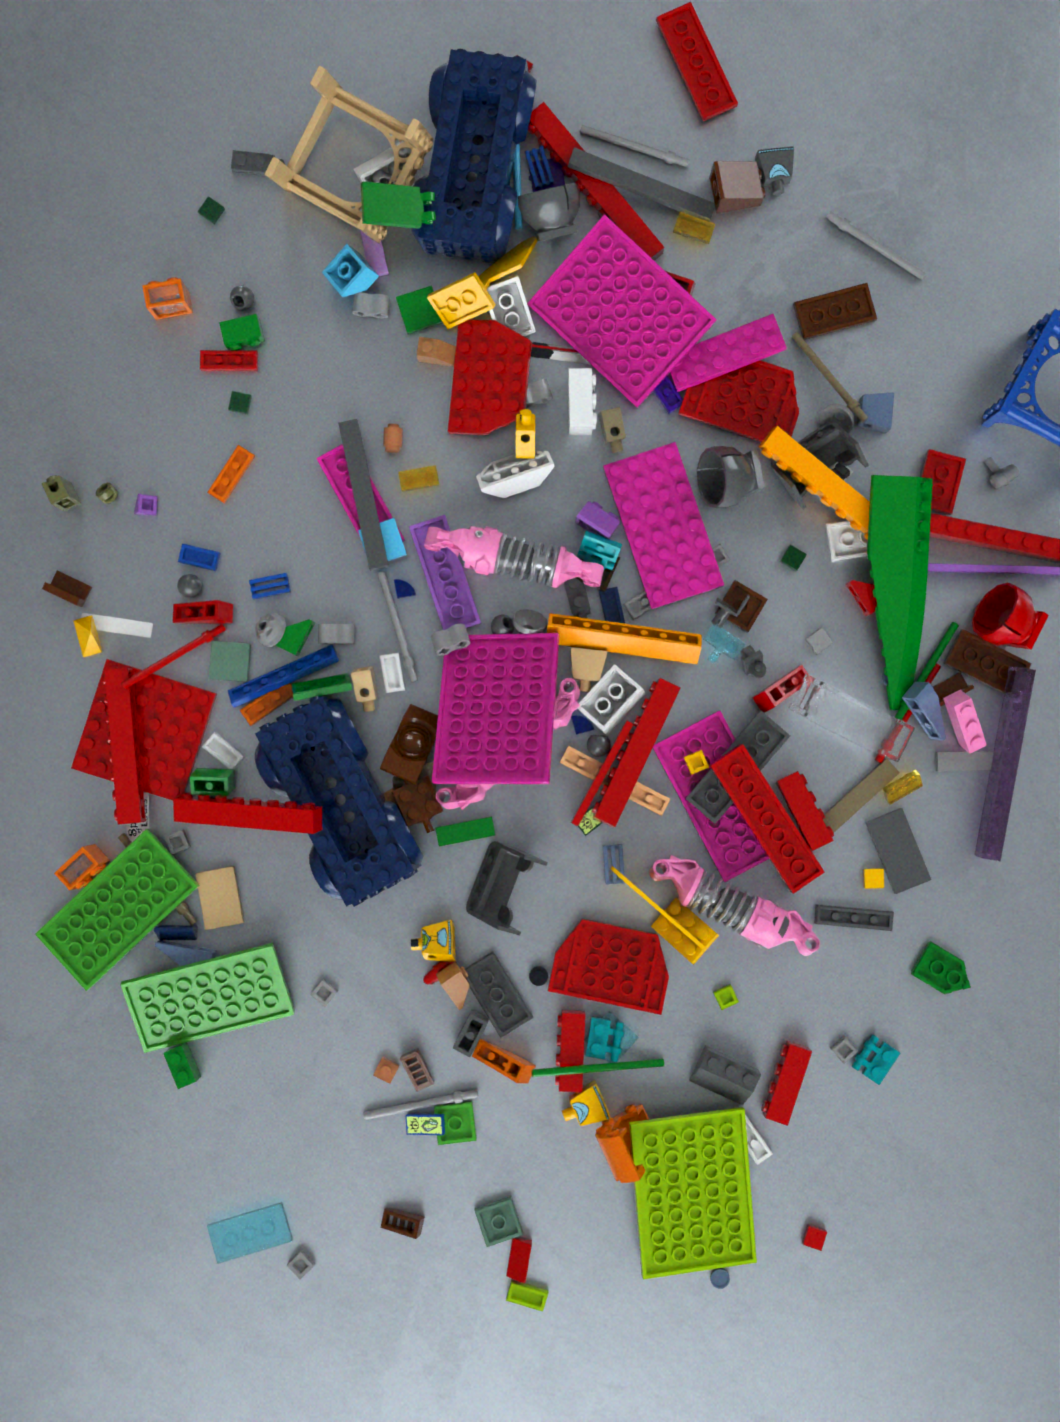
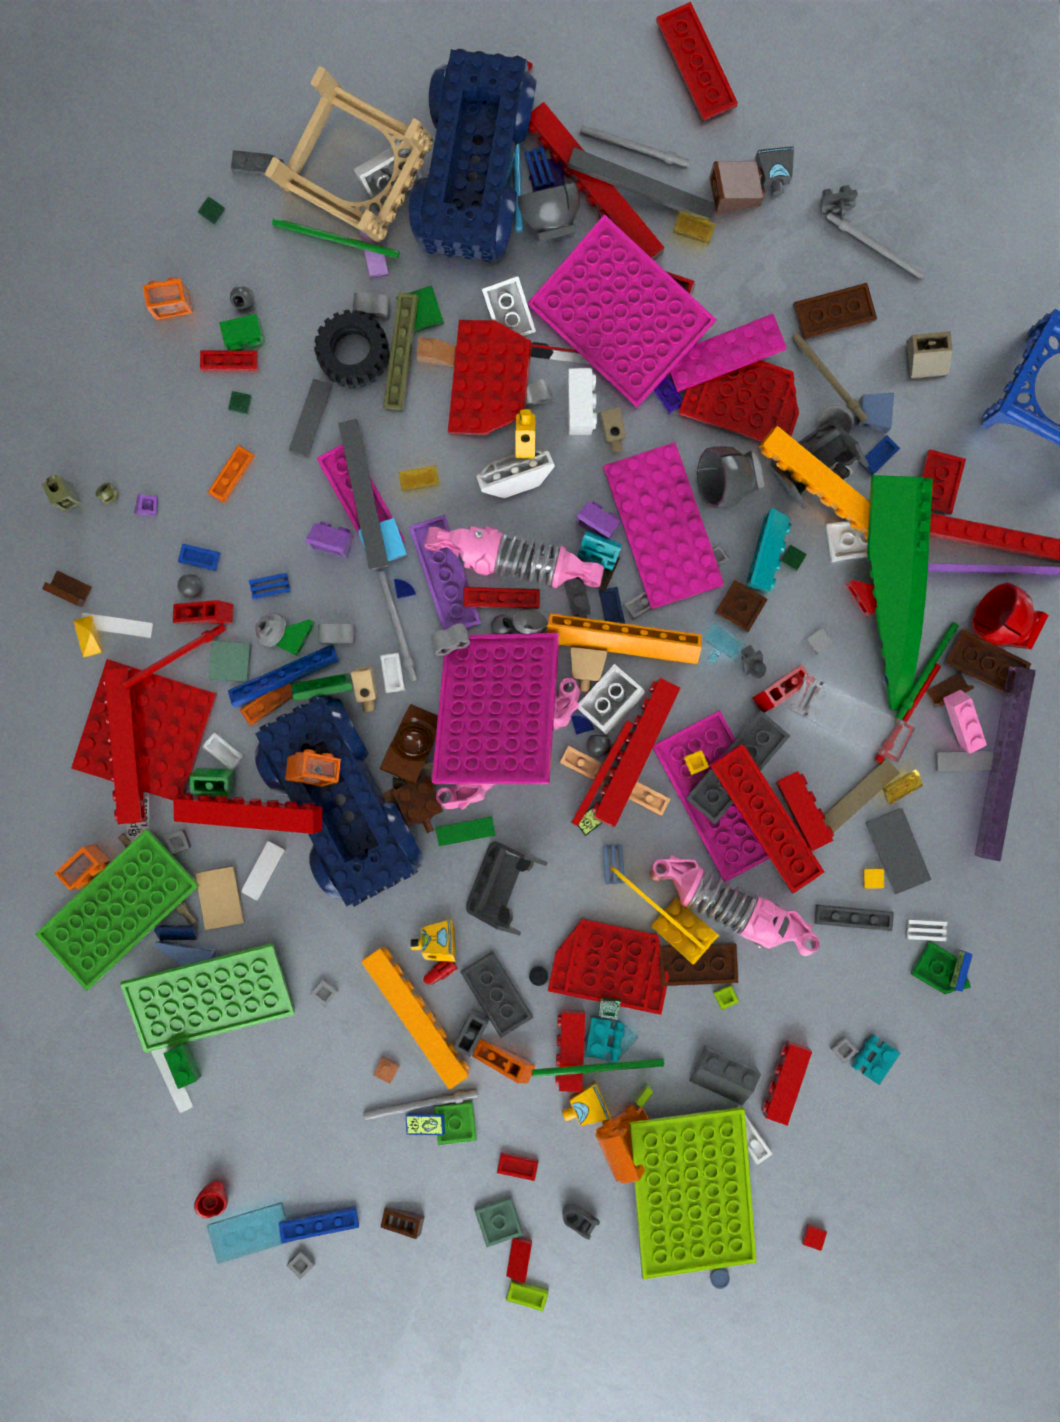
medium azure slope [322,244,379,297] -> none
green tile [361,181,436,229] -> none
nougat brick [383,424,403,453] -> none
reddish brown slope [400,1048,434,1092] -> none
yellow piece [427,236,538,329] -> none
medium nougat slope [436,961,470,1010] -> none
dark grey bracket [711,594,750,628] -> none
sand blue slope [902,682,946,740] -> none
light grey piece [984,457,1019,489] -> none
none -> white sticker [151,1048,193,1113]
none -> red hair [194,1181,228,1219]
none -> white tile [241,841,286,901]
none -> green piece [272,218,400,258]
none -> blue tile [279,1207,359,1243]
none -> orange piece [285,750,341,787]
none -> dark grey tile [289,378,332,457]
none -> medium lavender slope [305,522,354,558]
none -> black tyre [314,310,390,388]
none -> light orange brick [361,946,470,1090]
none -> olive plate [383,293,419,411]
none -> red tile [463,587,540,609]
none -> red tile [497,1152,539,1181]
none -> dark grey piece [562,1204,600,1240]
none -> clear green tile [599,997,621,1020]
none -> lime tile [635,1084,653,1107]
none -> reddish brown plate [659,943,738,986]
none -> teal slope [745,508,791,593]
none -> dark grey hips [821,185,858,217]
none -> blue tile [859,435,900,475]
none -> dark tan slope [906,331,953,379]
none -> white tile [906,919,947,941]
none -> blue tile [950,950,973,992]

